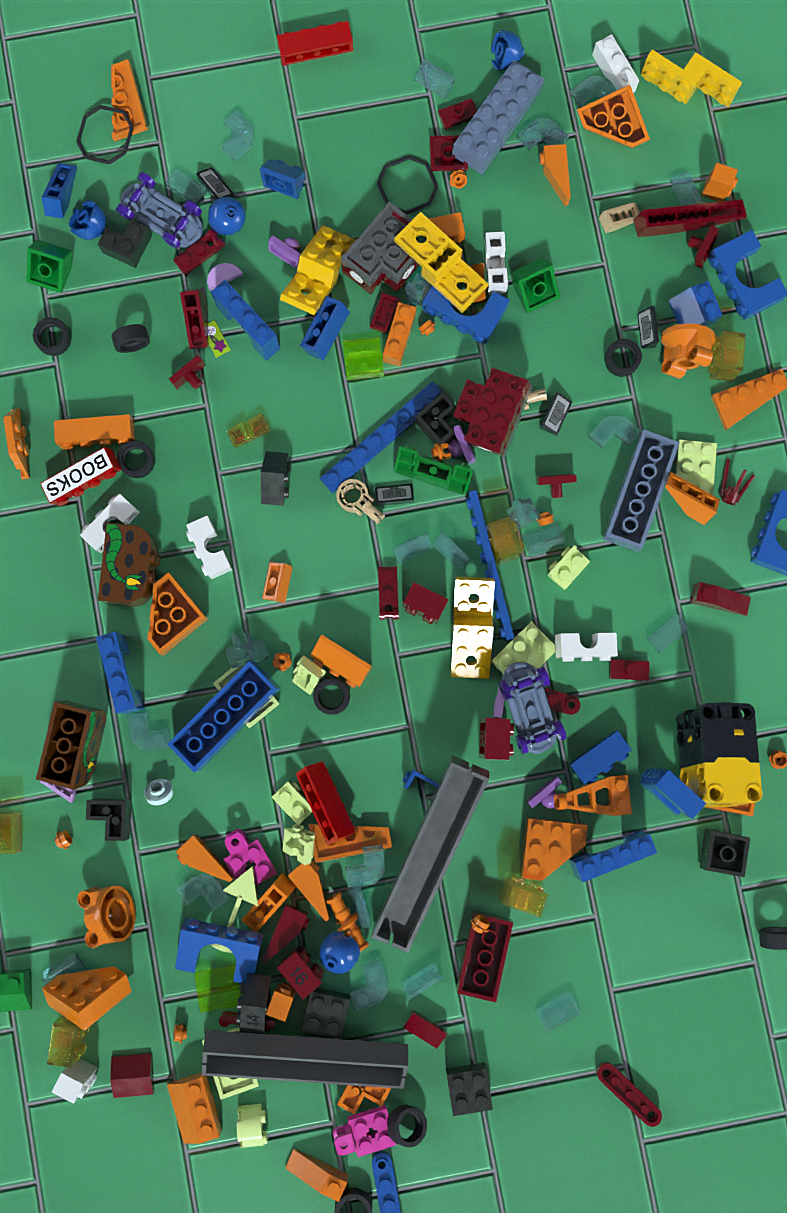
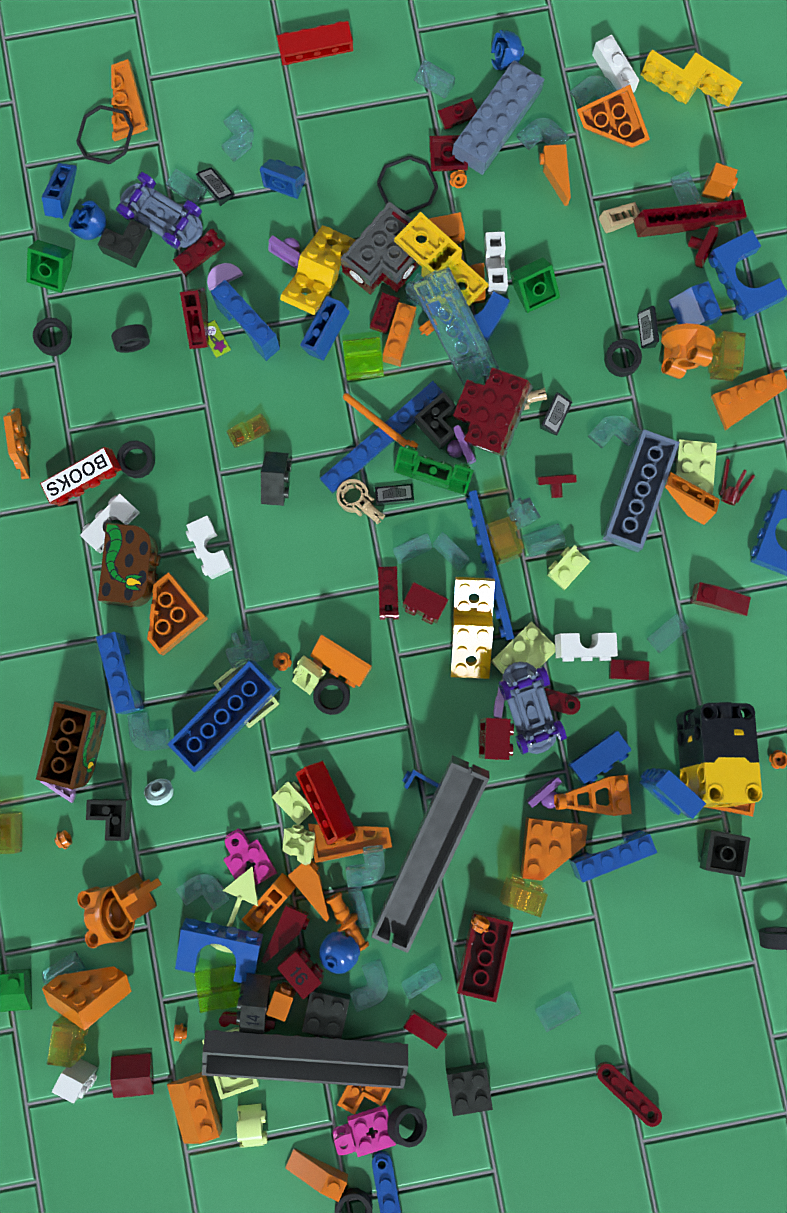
orange brick [54,414,135,450] -> none
dark red tile [169,355,205,390] -> none
orange slope [176,834,234,882] -> none
blue cylinder [208,197,246,236] -> none
orange slope [262,562,292,603] -> none
orange plate [431,443,451,462] -> none
orange plate [536,511,554,526] -> none
none -> orange bracket [111,873,162,922]
none -> orange piece [343,393,419,449]
none -> clear light blue slope [412,267,499,385]

